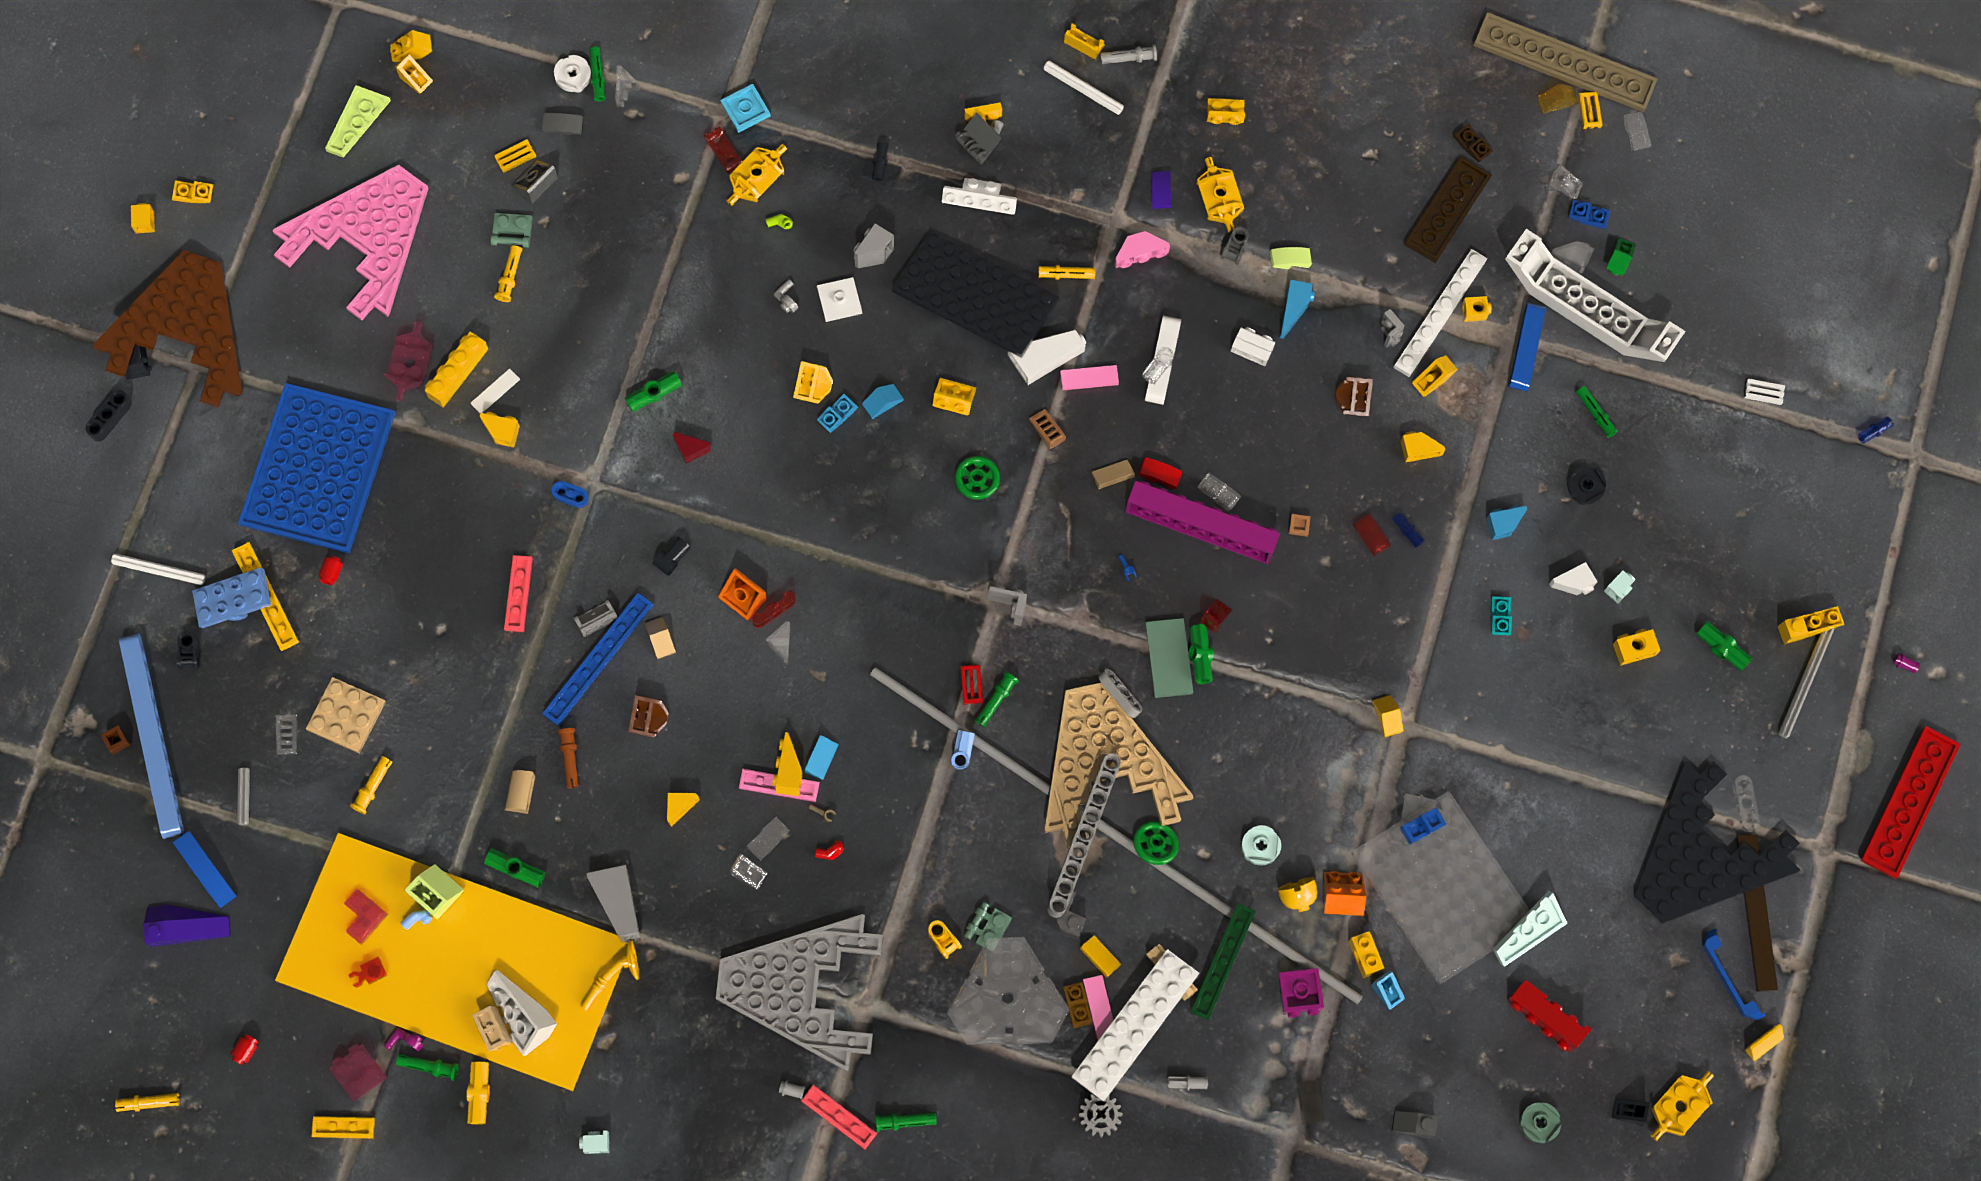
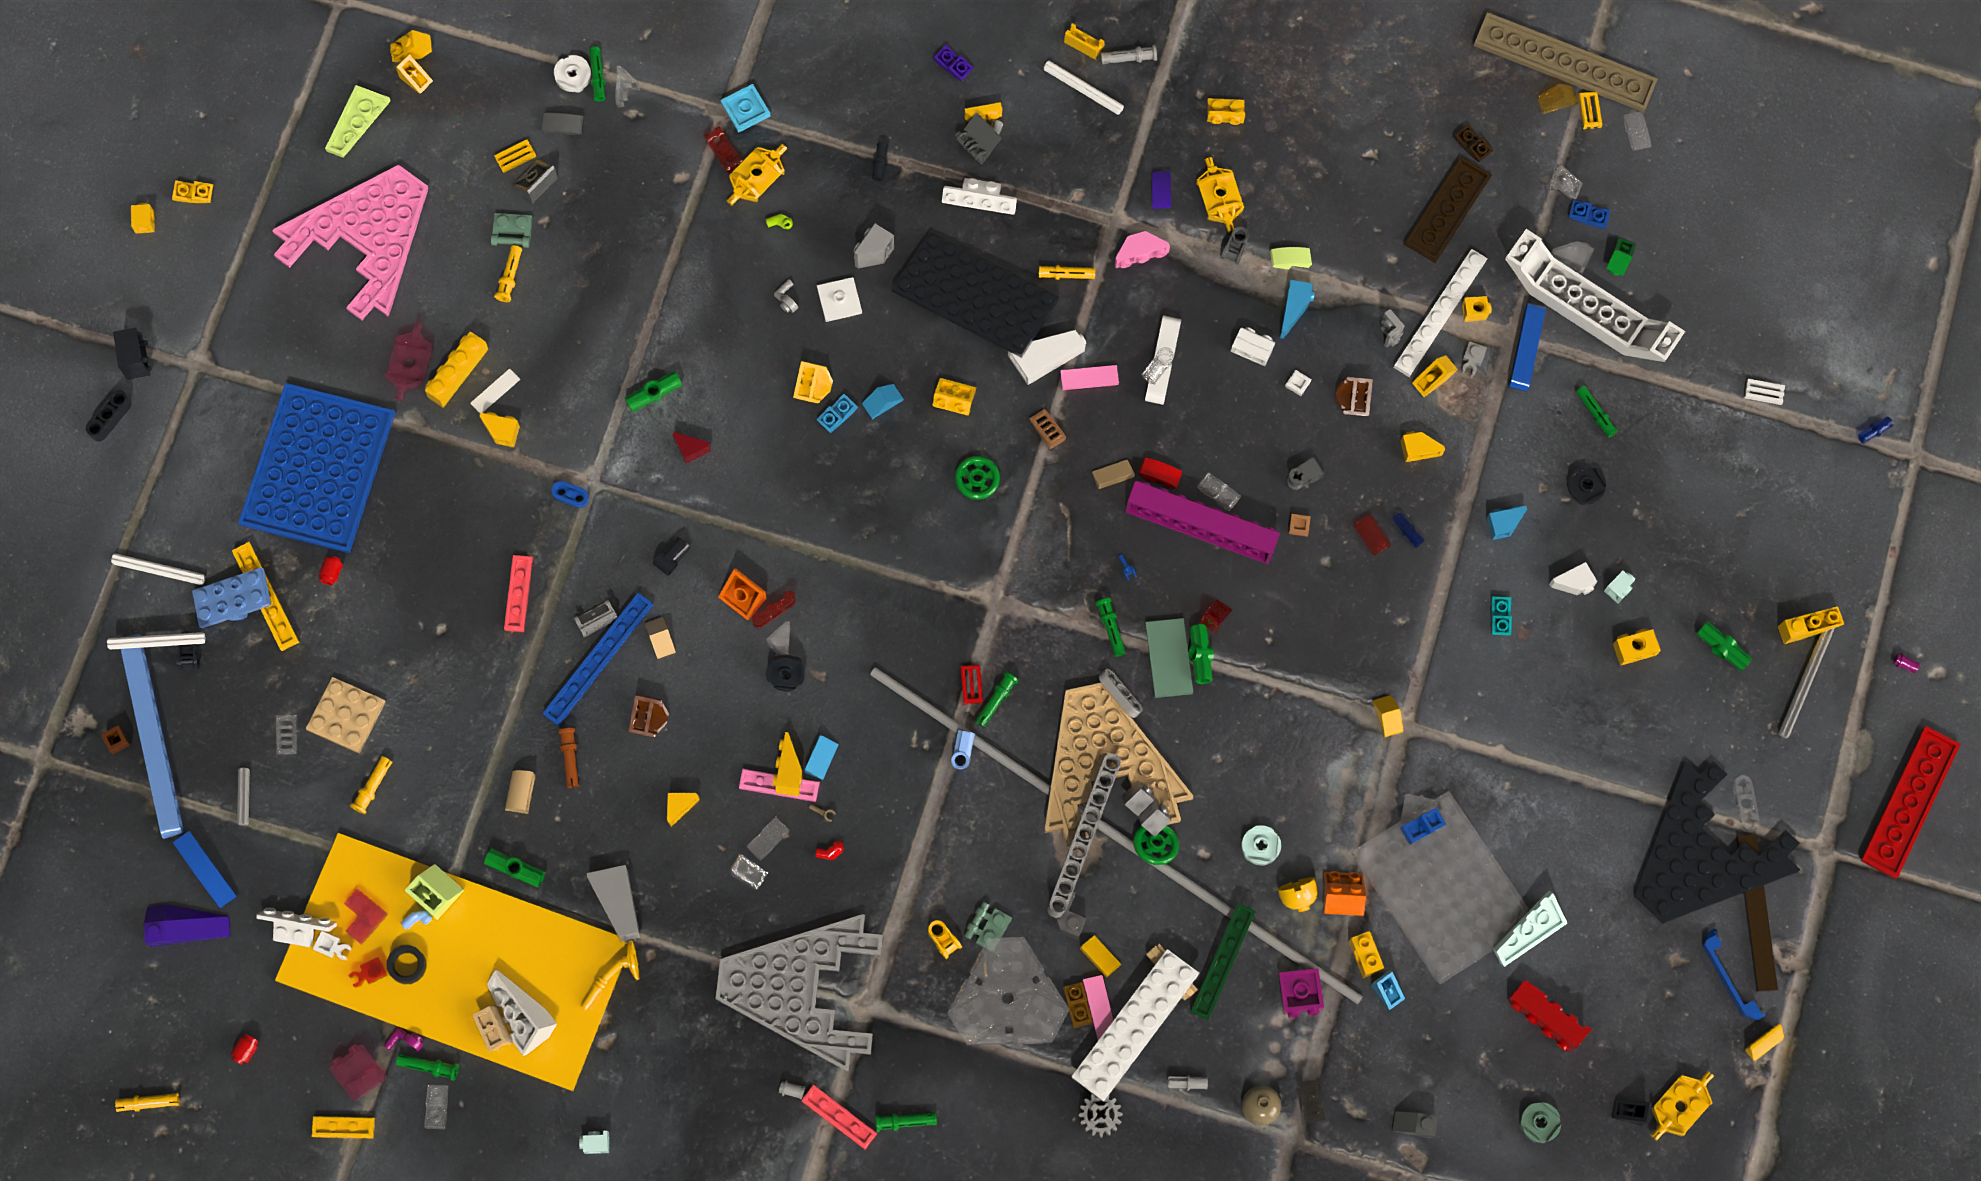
reddish brown wing [93,250,242,408] -> none
yellow piece [467,1062,490,1124] -> none
light grey bracket [988,585,1027,626] -> none
none -> white axle [107,632,205,649]
none -> white bracket [256,908,337,947]
none -> white plate [313,931,352,960]
none -> black tyre [387,945,426,984]
none -> clear slope [424,1085,448,1129]
none -> black plate [766,654,805,692]
none -> dark purple slope [933,45,974,81]
none -> green pin [1095,598,1126,657]
none -> flat silver brick [1122,781,1171,837]
none -> dark tan cylinder [1241,1085,1282,1126]
none -> white tile [1285,370,1312,396]
none -> dark grey piece [1287,458,1324,490]
none -> light grey plate [1461,341,1487,377]

